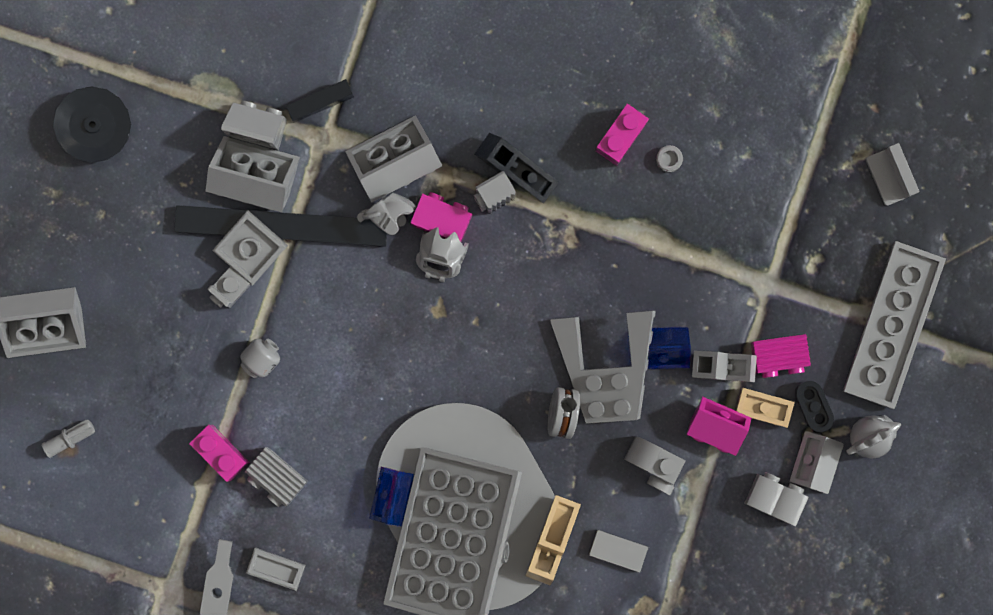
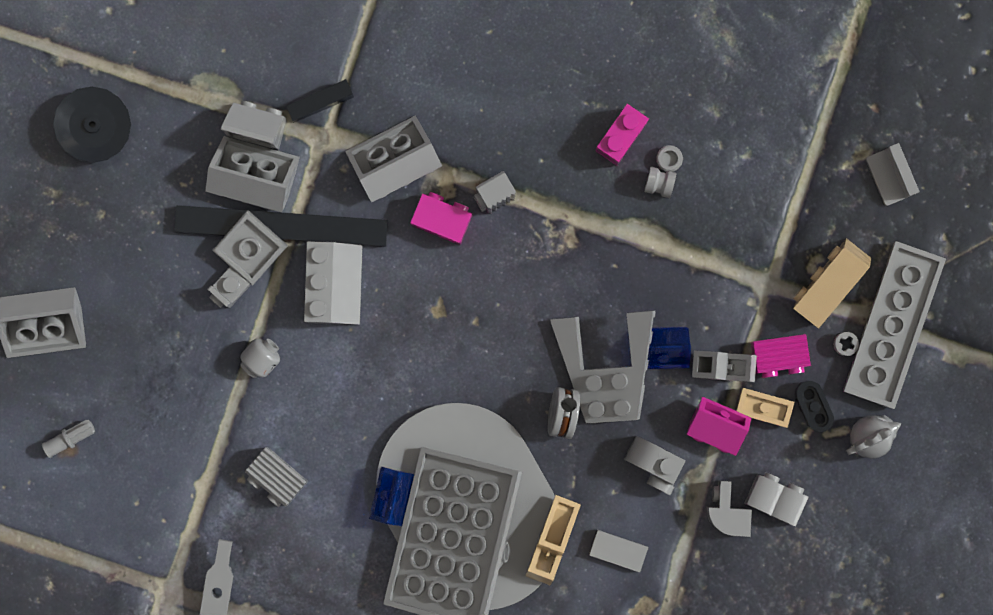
dark pink brick [189,425,250,482] -> none
light grey tile [246,548,306,591] -> none
light grey helmet [357,193,417,235] -> none
light grey helmet [416,227,469,283] -> none
black slope [474,133,558,203] -> none
light grey panel [789,431,844,494] -> none
none -> light grey slope [304,242,363,325]
none -> light grey wheel [644,167,676,199]
none -> light grey brick [706,480,752,537]
none -> tan wedge [793,238,871,328]
none -> light grey bush [833,332,859,356]

